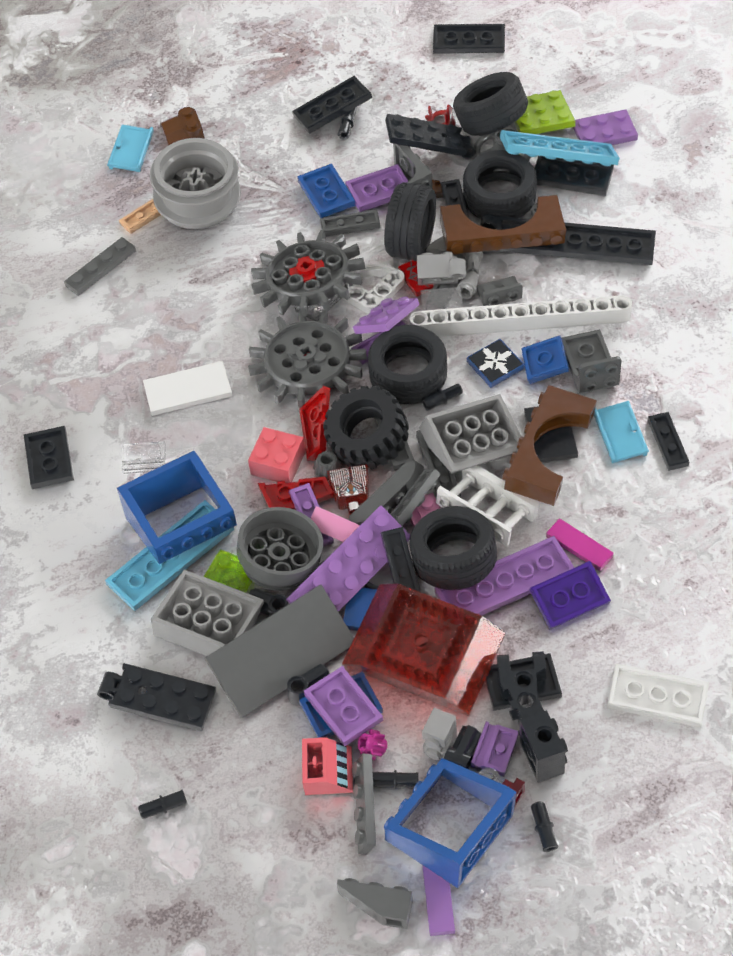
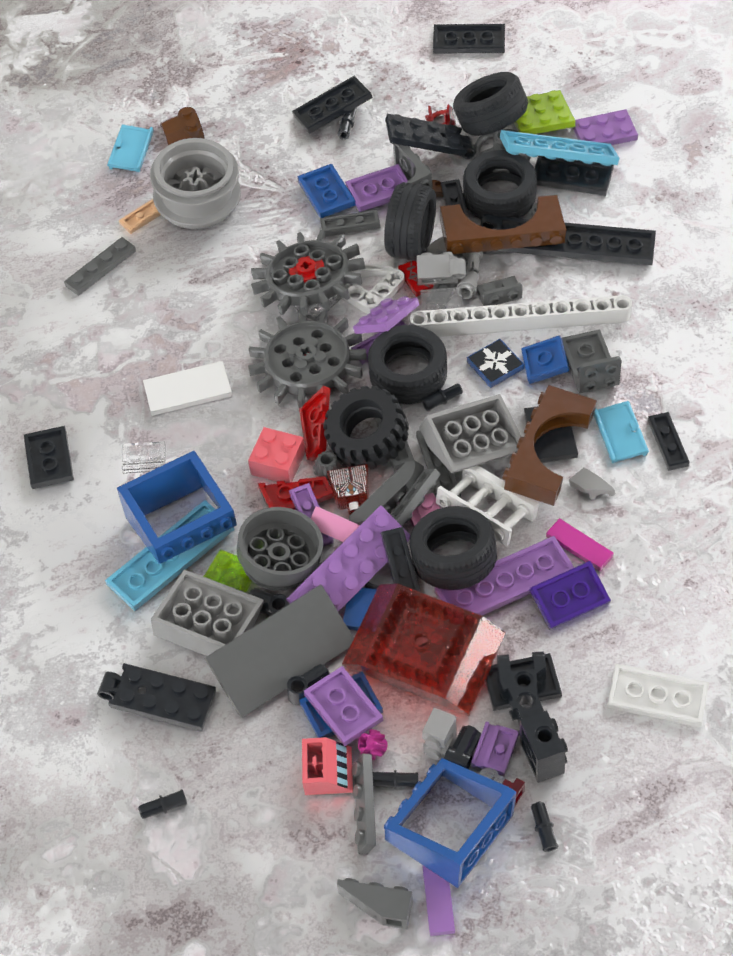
none -> light grey slope [569,467,616,499]

